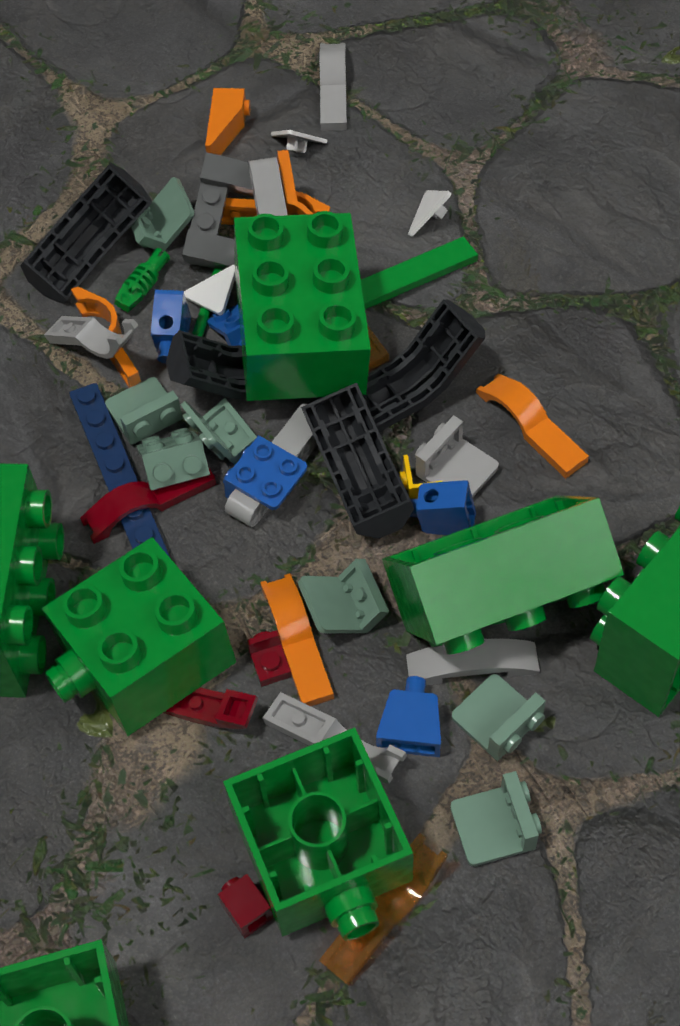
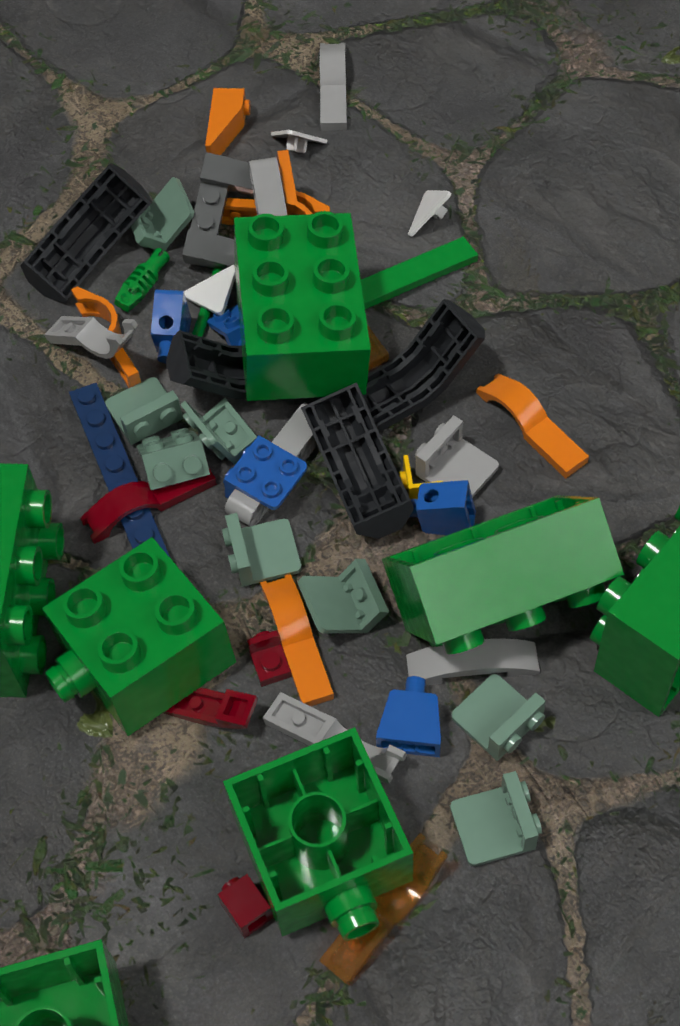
none -> sand green bracket [222,513,302,587]

